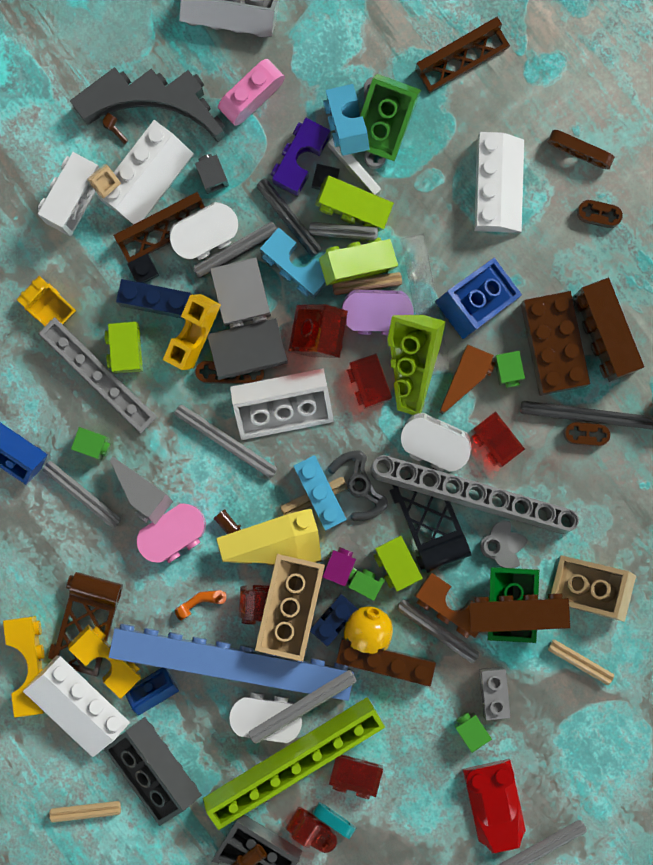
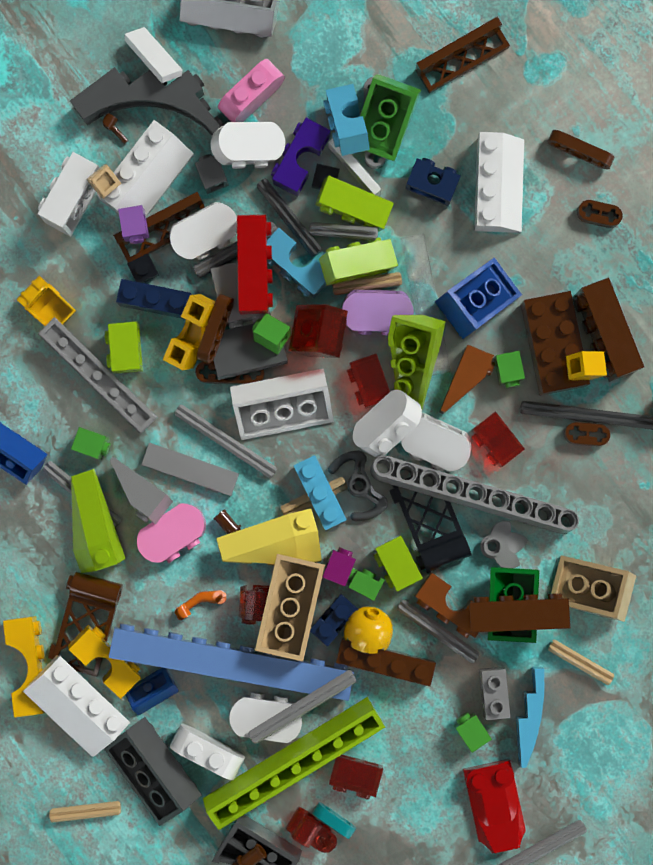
none -> lime wedge [71,469,126,573]
none -> medium lavender brick [118,205,149,244]
none -> white tile [124,27,182,83]
none -> light grey tile [141,443,239,496]
none -> white brick [169,724,245,780]
none -> reddish brown beam [197,294,234,364]
none -> white brick [211,122,285,169]
none -> red brick [237,215,273,315]
none -> bright green brick [252,313,291,355]
none -> white brick [353,390,422,458]
none -> dark blue brick [405,158,461,207]
none -> medium azure slope [516,666,544,768]
none -> yellow brick [566,351,607,380]

